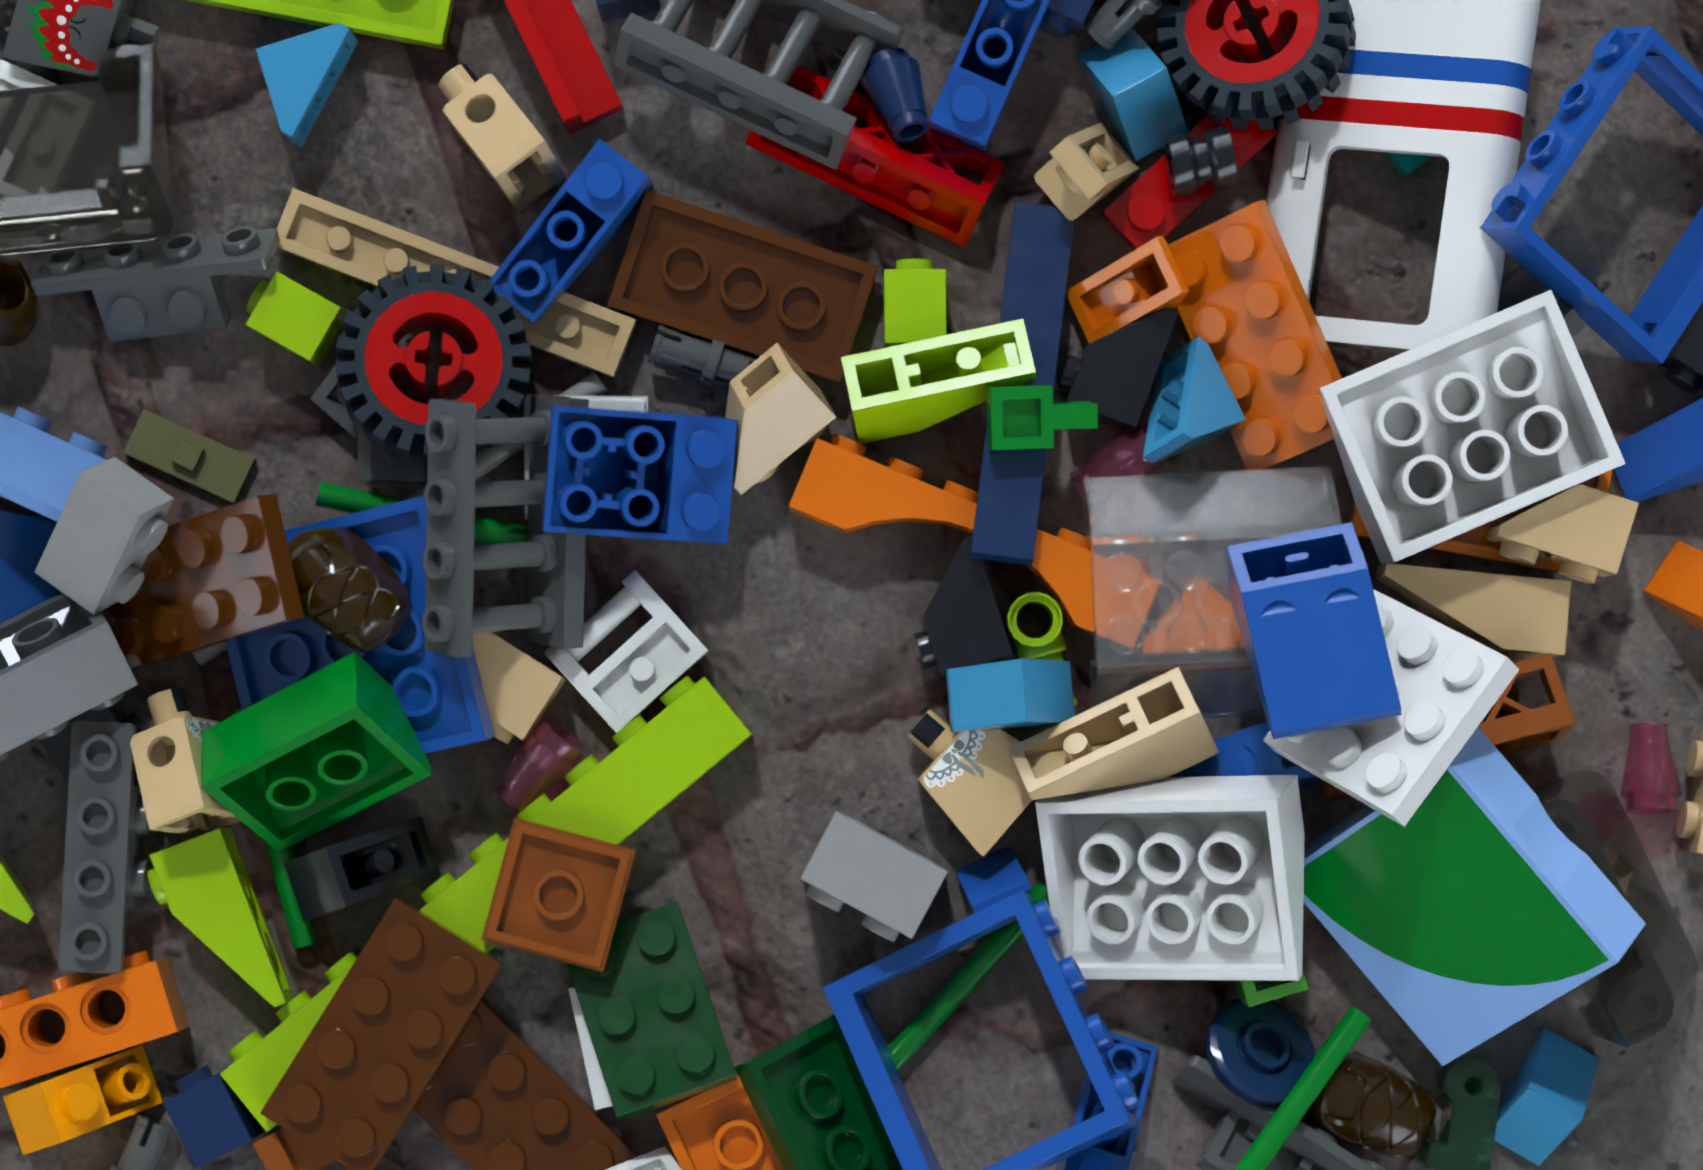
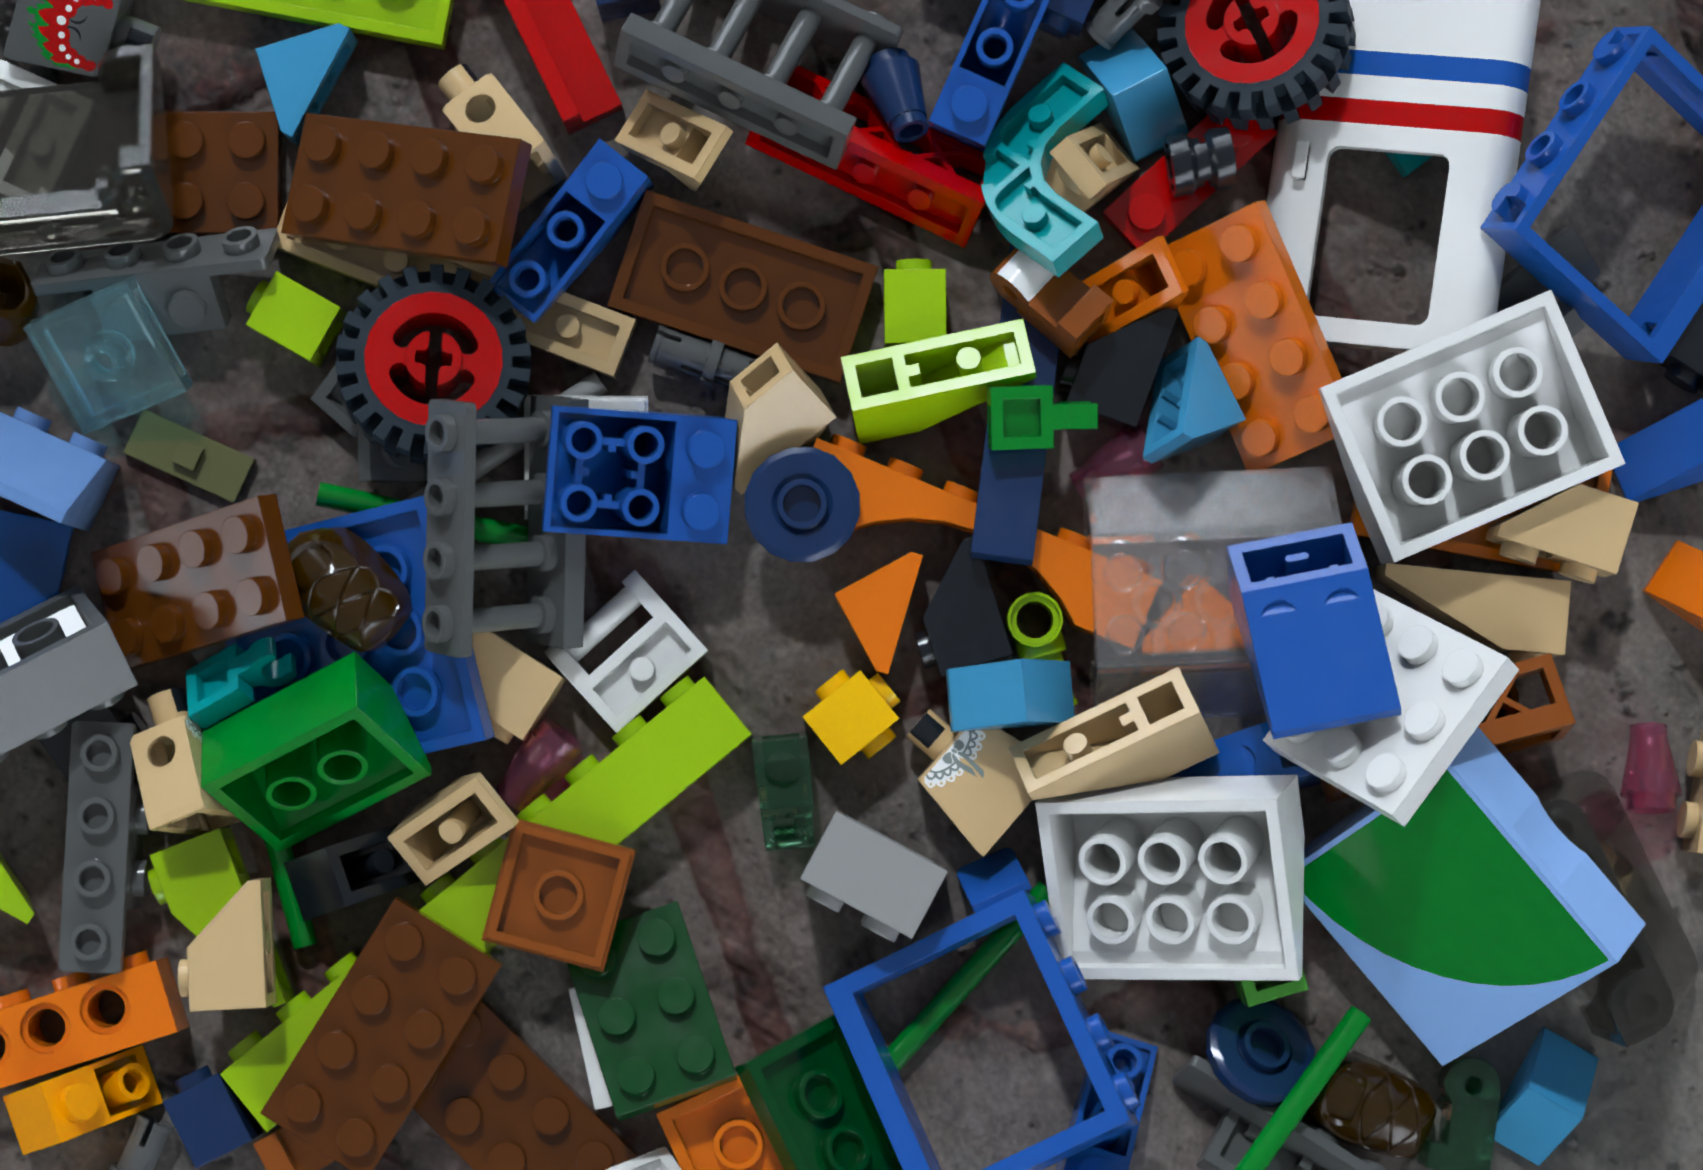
light grey brick [34,457,174,615] -> none
none -> clear light blue plate [23,276,193,435]
none -> reddish brown plate [94,111,283,236]
none -> tan slope [178,877,277,1012]
none -> teal plate [185,636,297,729]
none -> reddish brown plate [281,113,532,268]
none -> tan slope [387,772,519,886]
none -> tan slope [614,89,733,192]
none -> dark blue wheel [745,447,860,562]
none -> clear green leg [751,731,816,852]
none -> yellow brick [803,669,901,765]
none -> orange slope [834,552,923,675]
none -> teal plate [981,62,1109,278]
none -> dark orange leg [989,248,1114,359]

